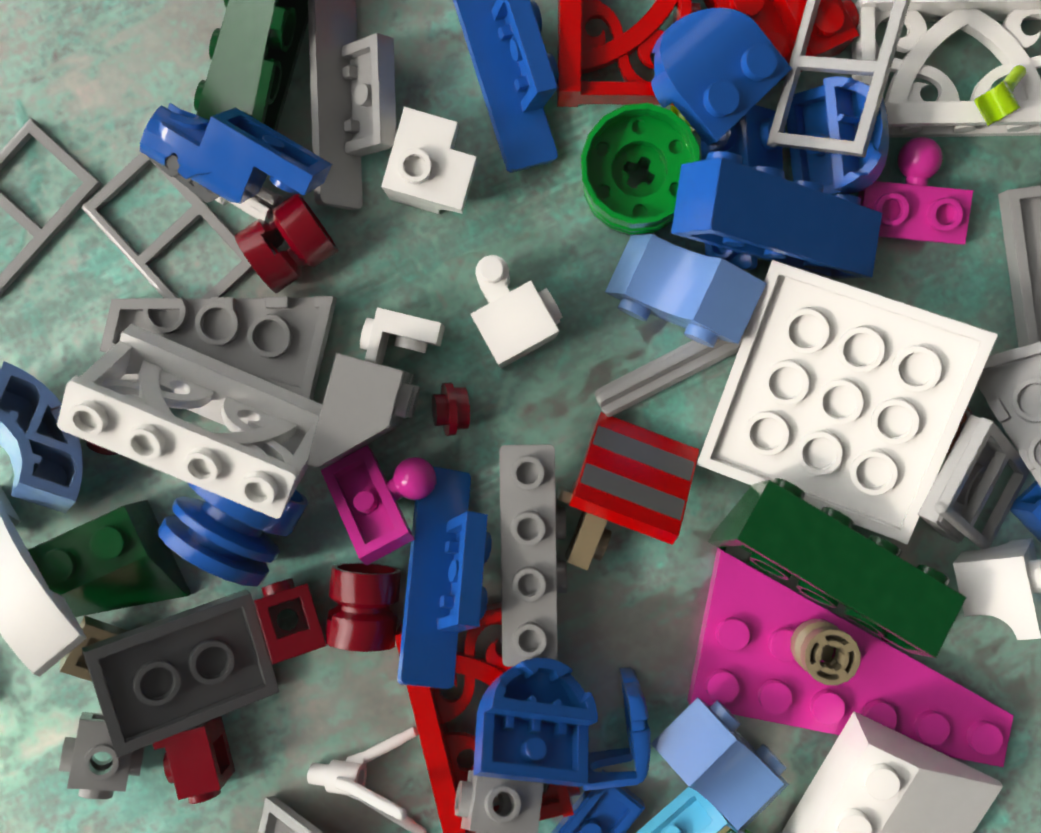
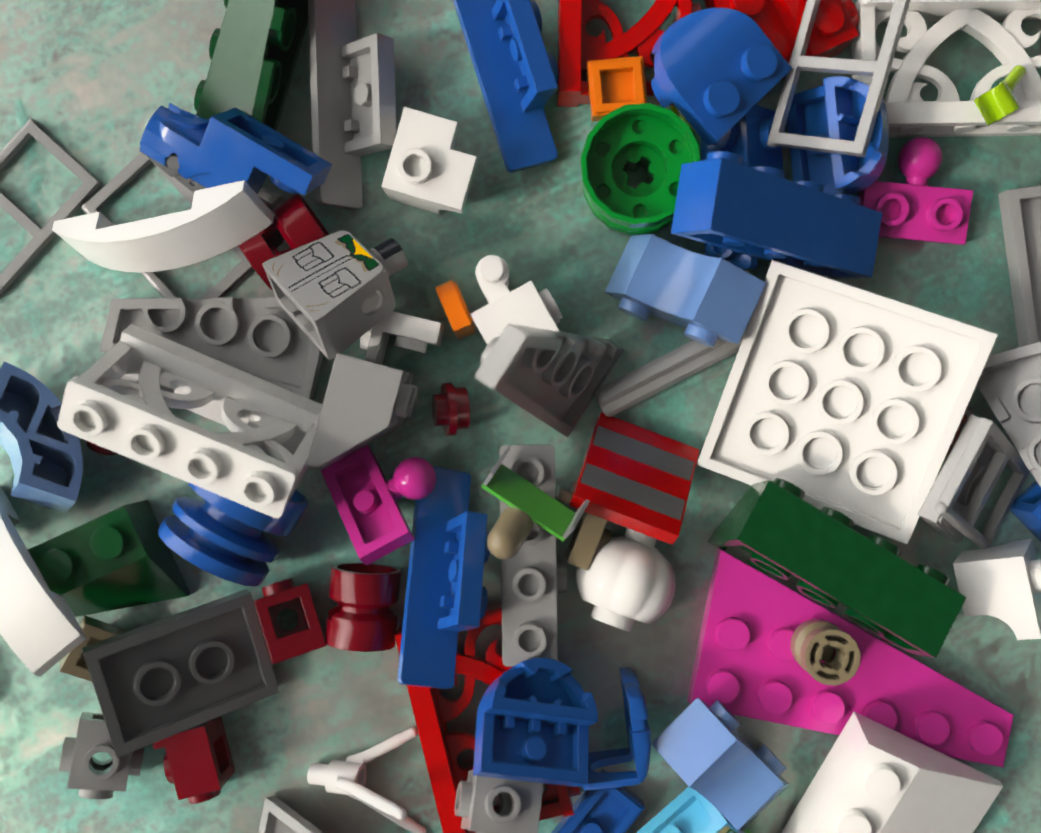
none -> white slope [52,180,274,273]
none -> light grey torso [262,230,408,360]
none -> orange tile [435,280,477,340]
none -> light grey wing [474,323,624,438]
none -> piece [481,446,590,559]
none -> white plant [576,528,676,632]
none -> orange tile [587,56,647,122]

